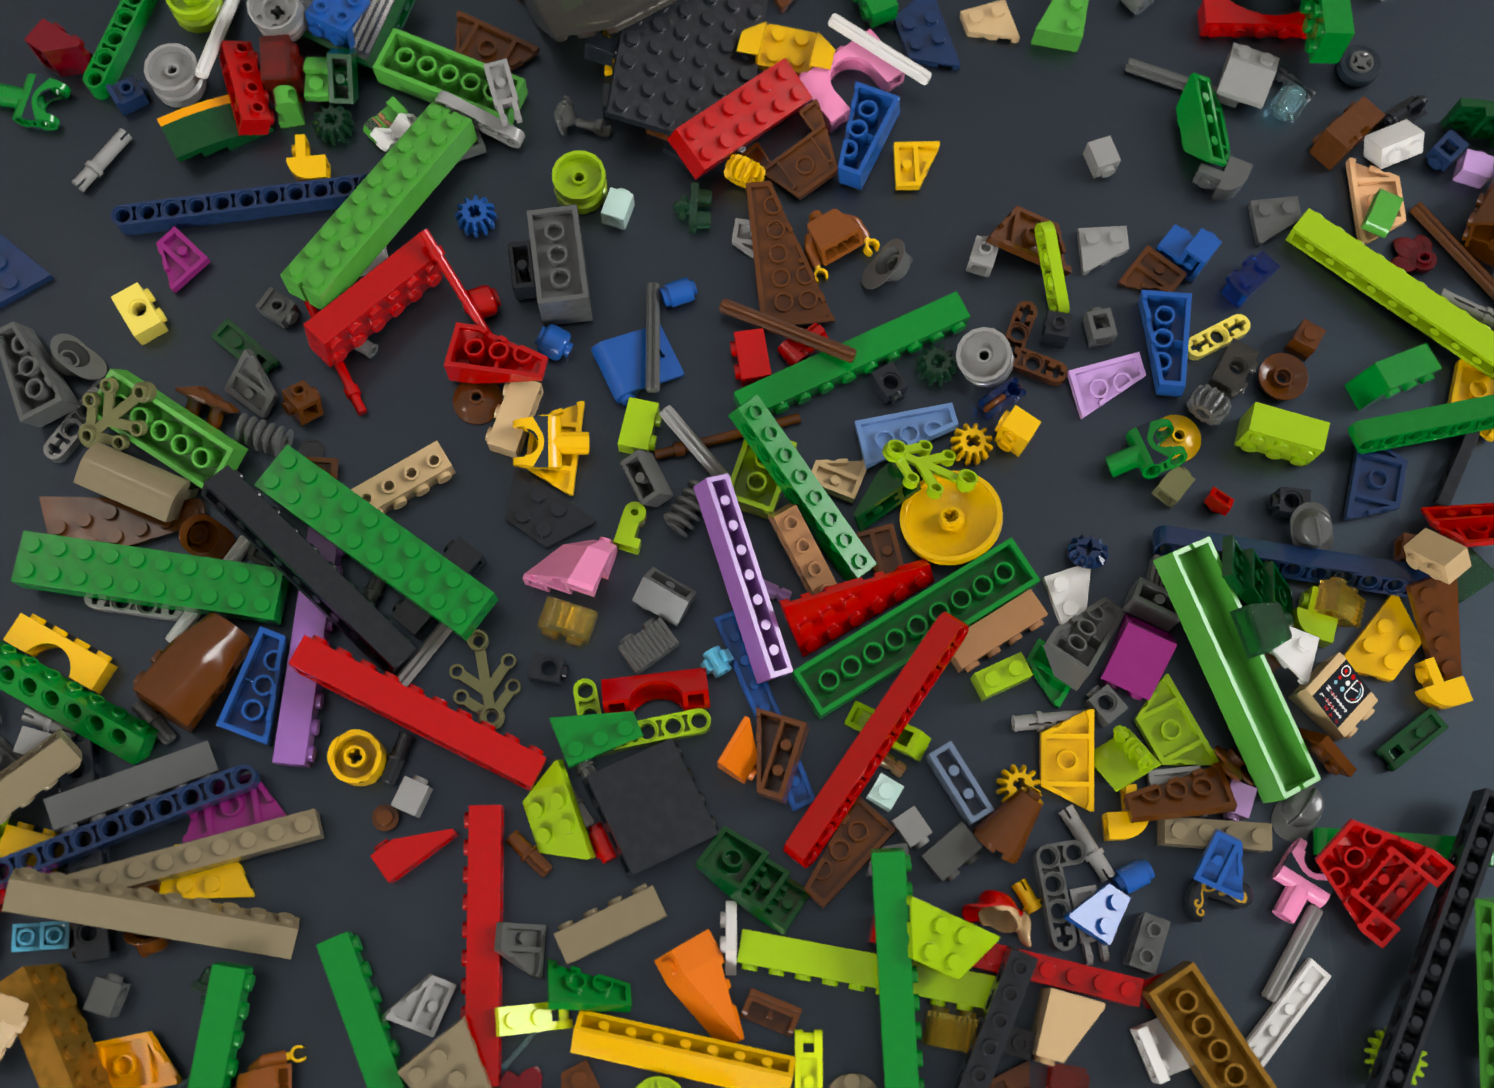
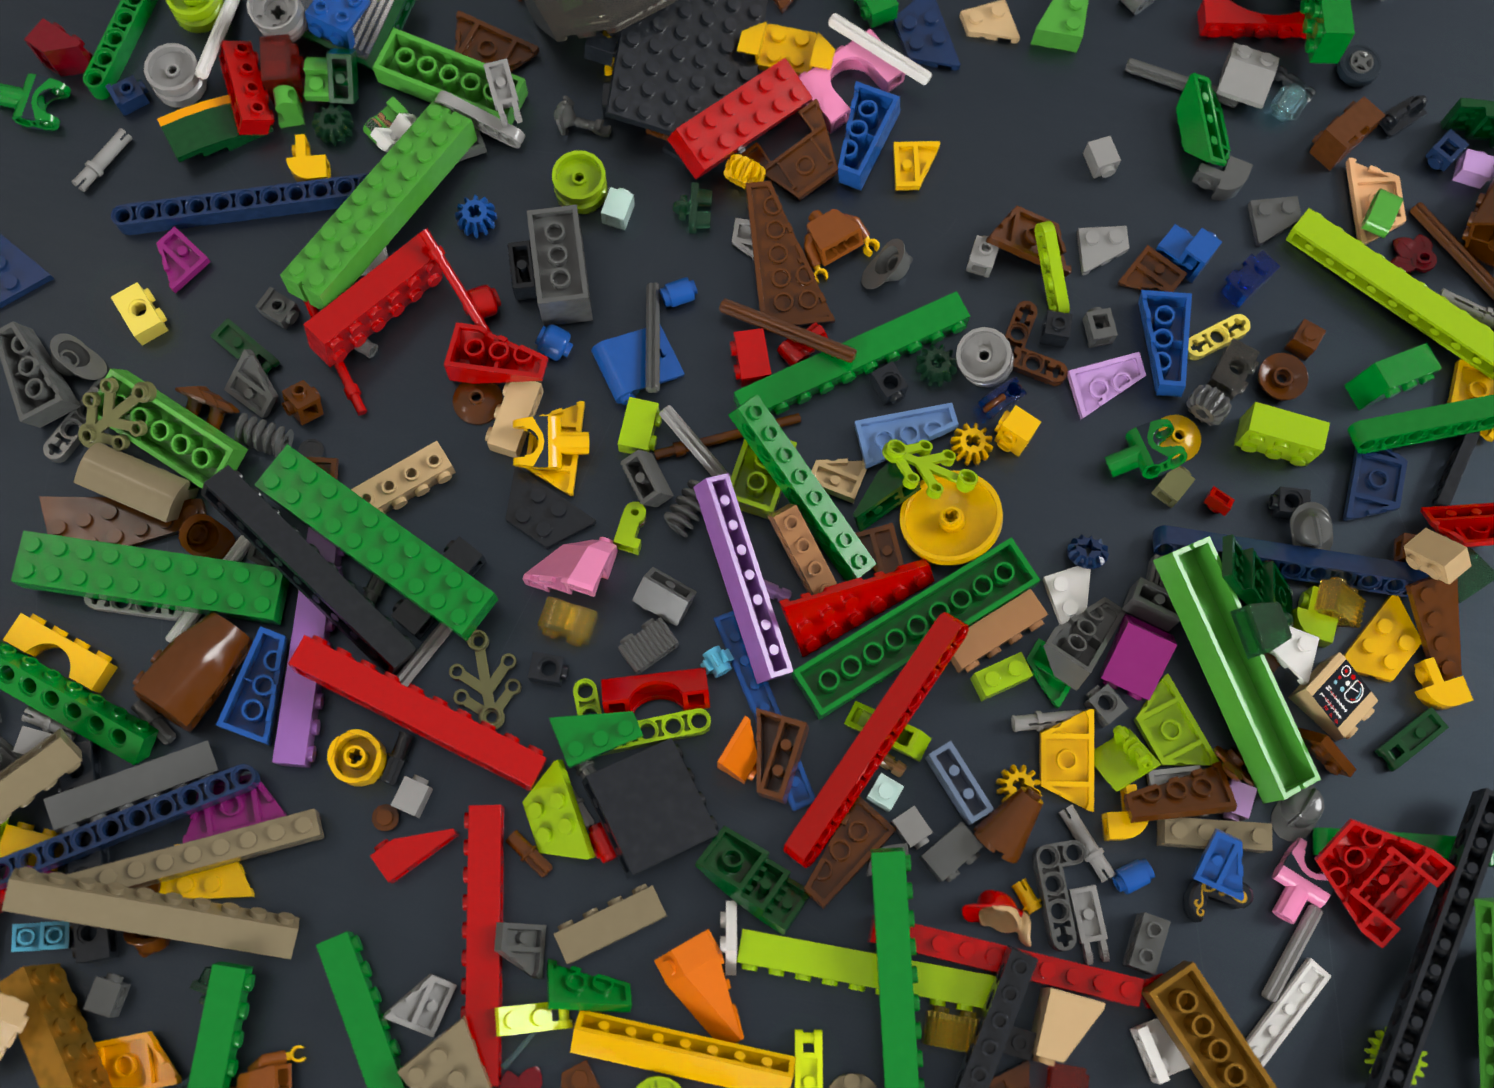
reddish brown hinge [740,988,802,1038] -> none
lime wing [906,895,1000,980] -> none
wing [1063,883,1131,946] -> none
white brick [1363,119,1424,169] -> none

